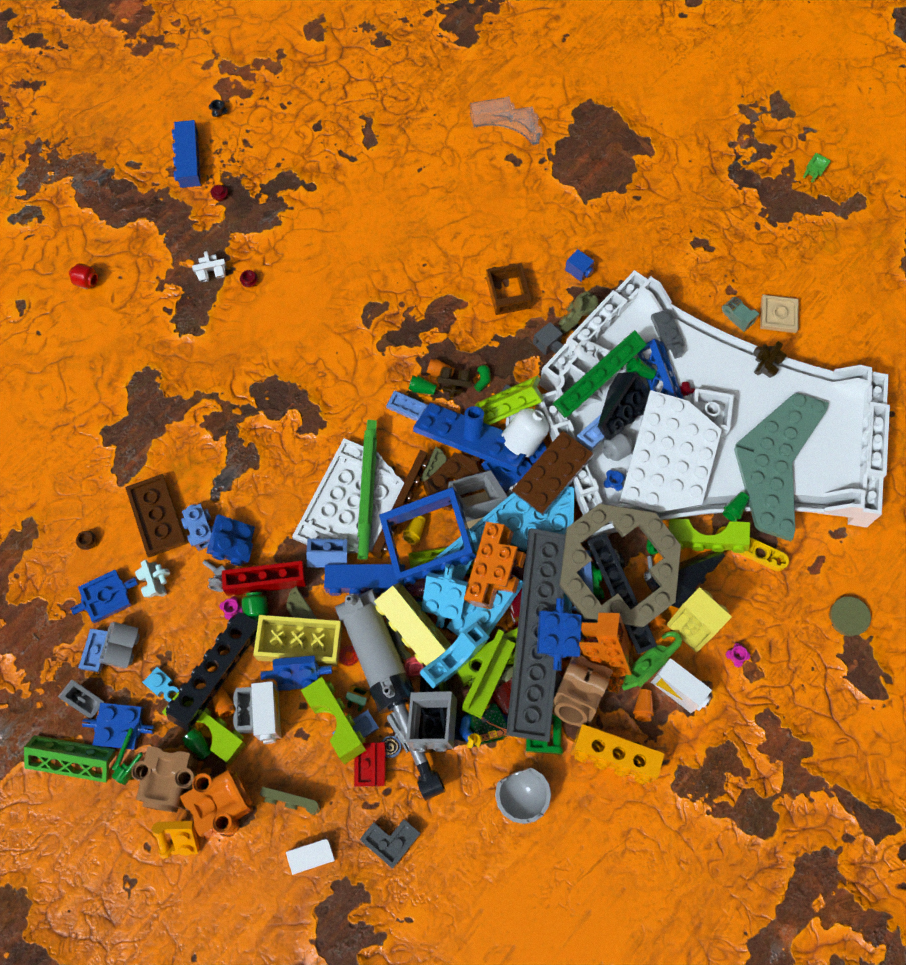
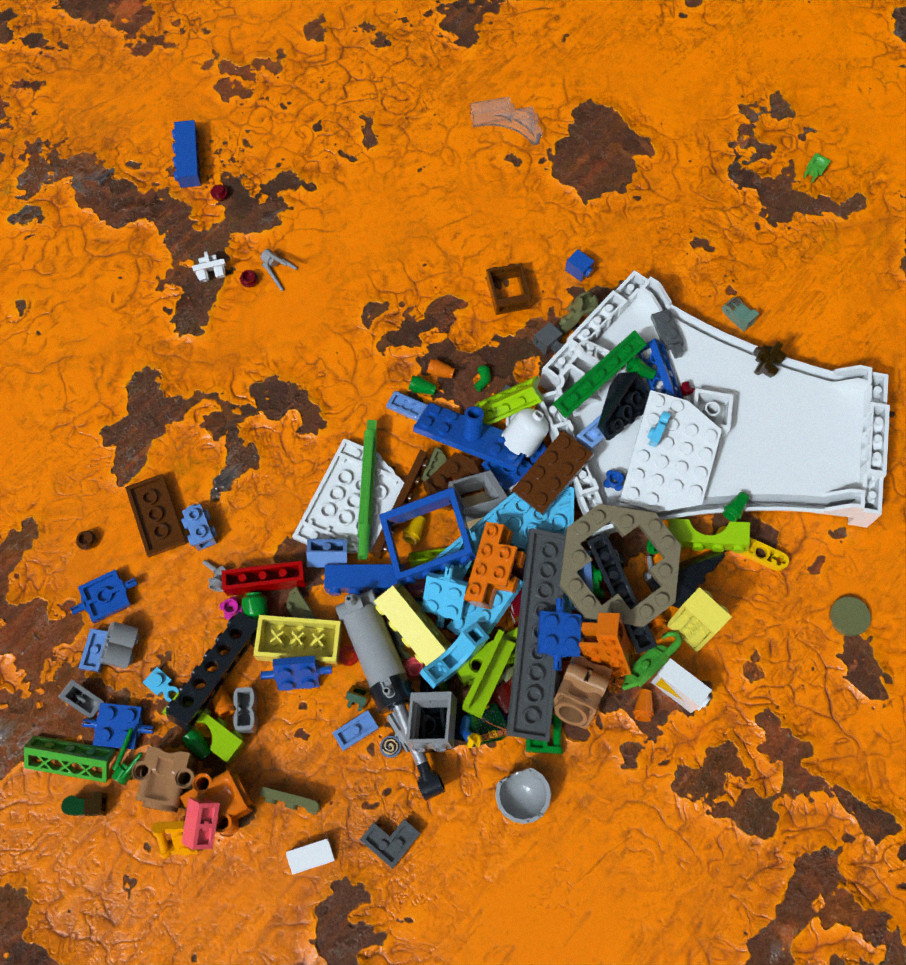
red head [69,263,98,289] -> none
light aqua hips [135,560,170,598] -> none
blue plate [206,515,255,566] -> none
black plate [209,100,228,117] -> none
white brick [251,681,281,744] -> none
lime arch [301,677,366,764] -> none
red plate [354,742,386,787] -> none
dark brown hips [436,367,471,398] -> none
light orange brick [570,724,665,785] -> none
light grey head [602,433,633,461] -> none
dark pink plate [726,643,750,668] -> none
sand green wing [734,393,829,542] -> none
tan plate [760,295,799,333] -> none
none -> leg [61,792,108,816]
none -> coral hinge [182,798,220,850]
none -> light grey plant [260,249,297,291]
none -> medium azure plate [647,411,671,448]

